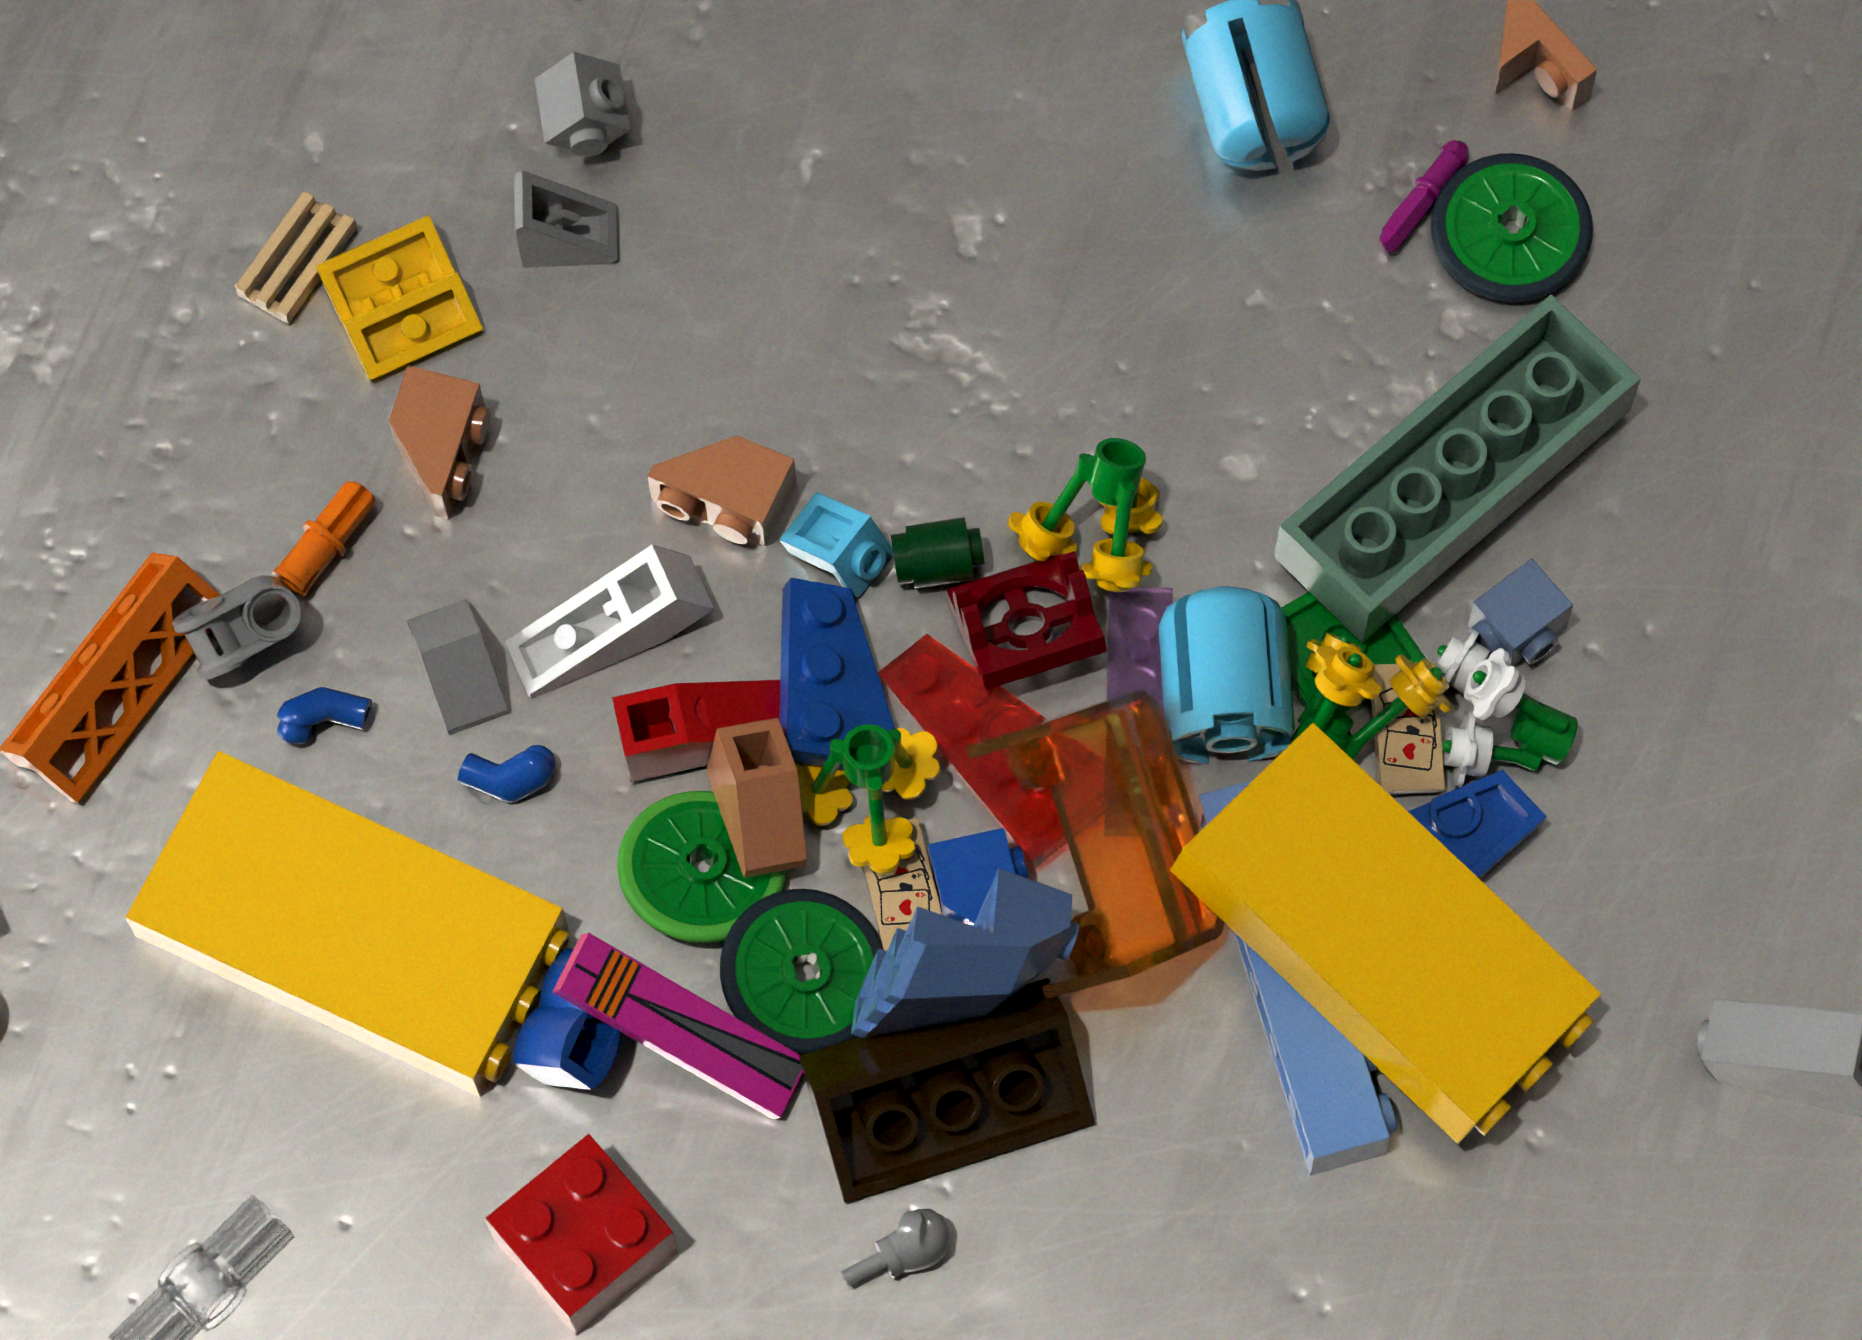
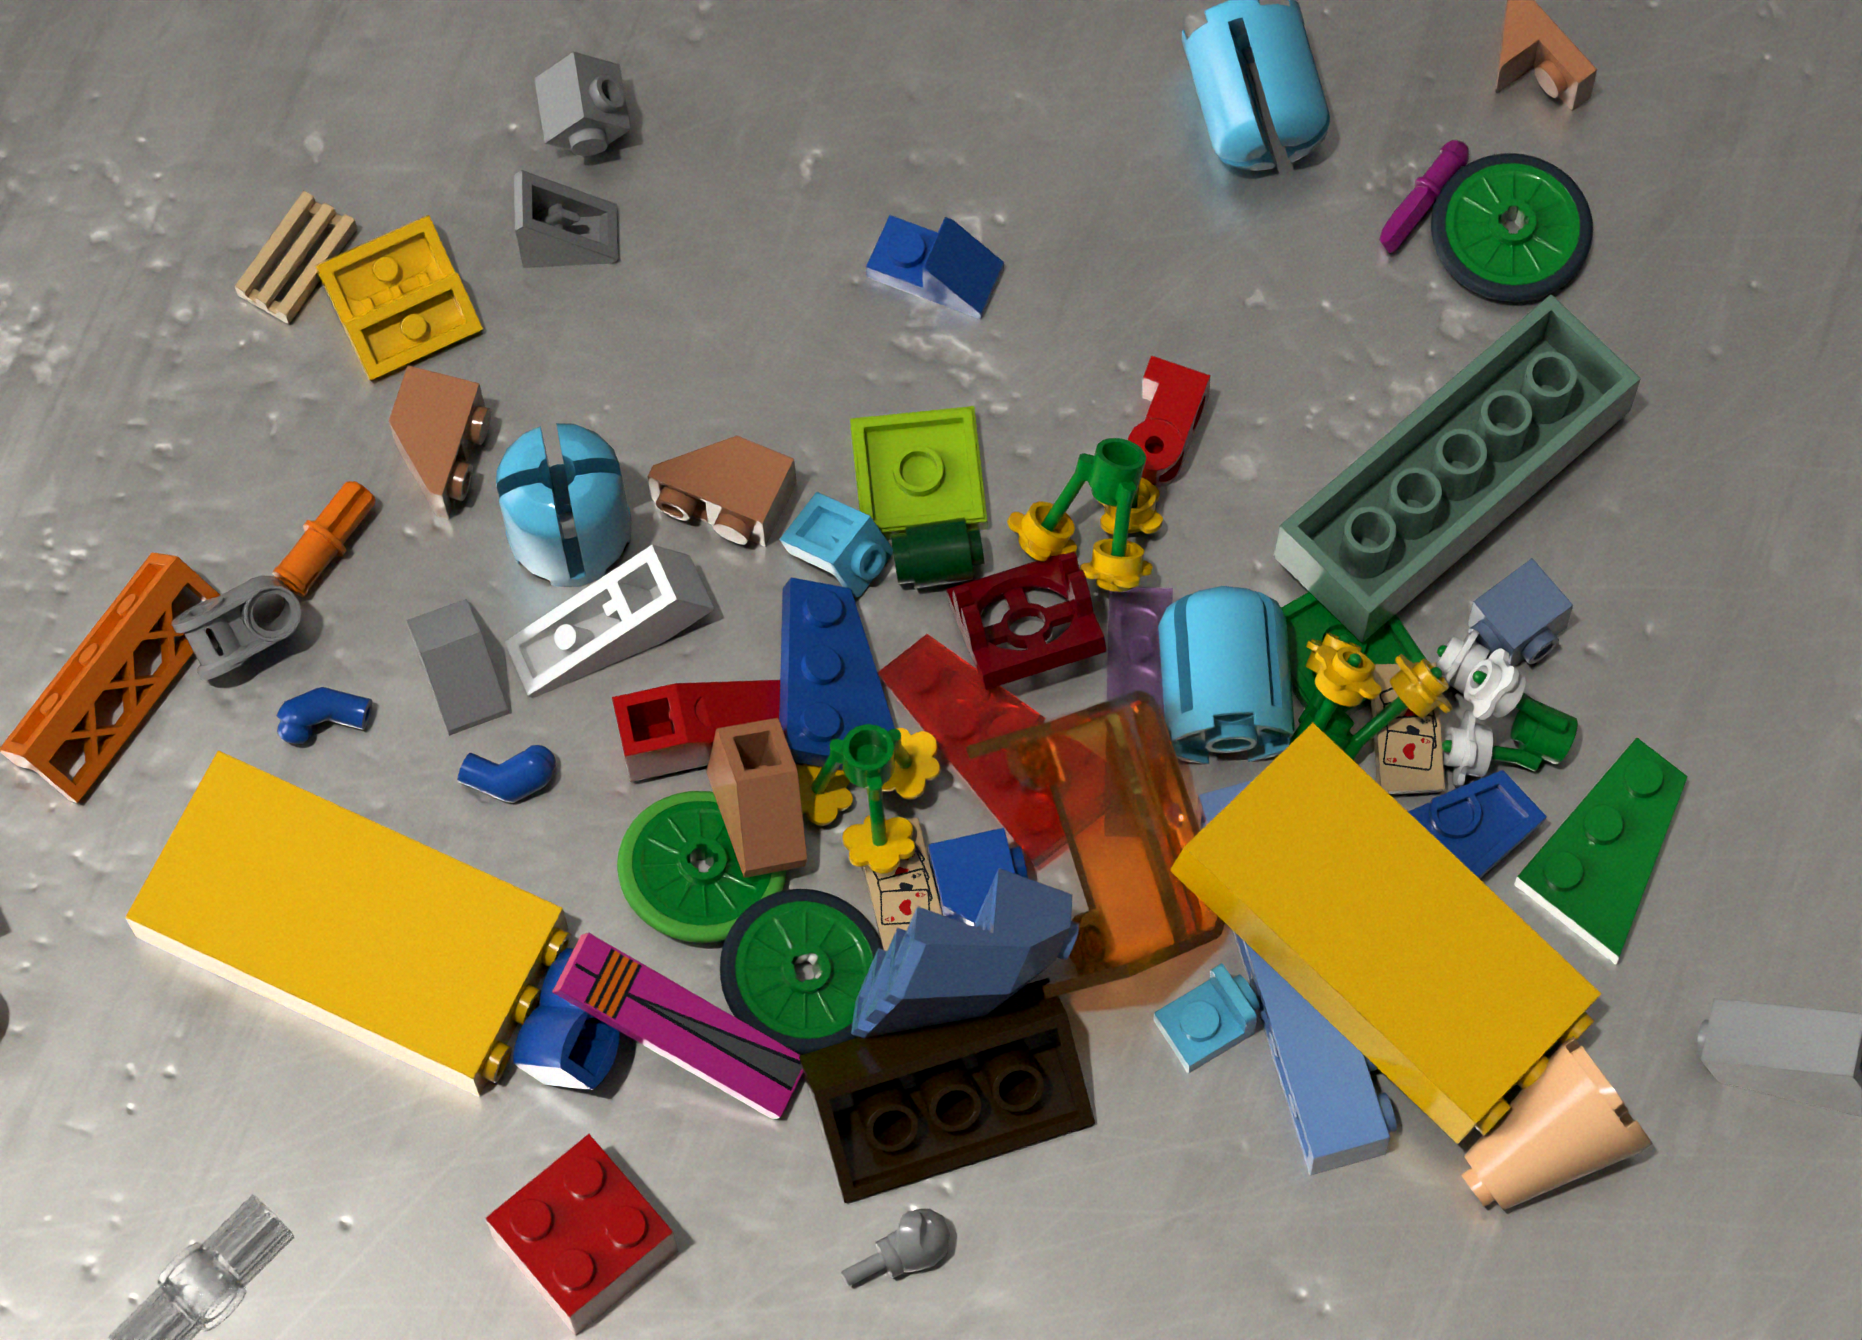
none -> medium azure cylinder [496,423,631,587]
none -> lime tile [850,406,988,540]
none -> blue slope [866,215,1004,319]
none -> red leg [1128,355,1211,488]
none -> medium azure bracket [1153,963,1260,1074]
none -> light nougat cone [1461,1036,1652,1210]
none -> green wing [1514,738,1688,965]

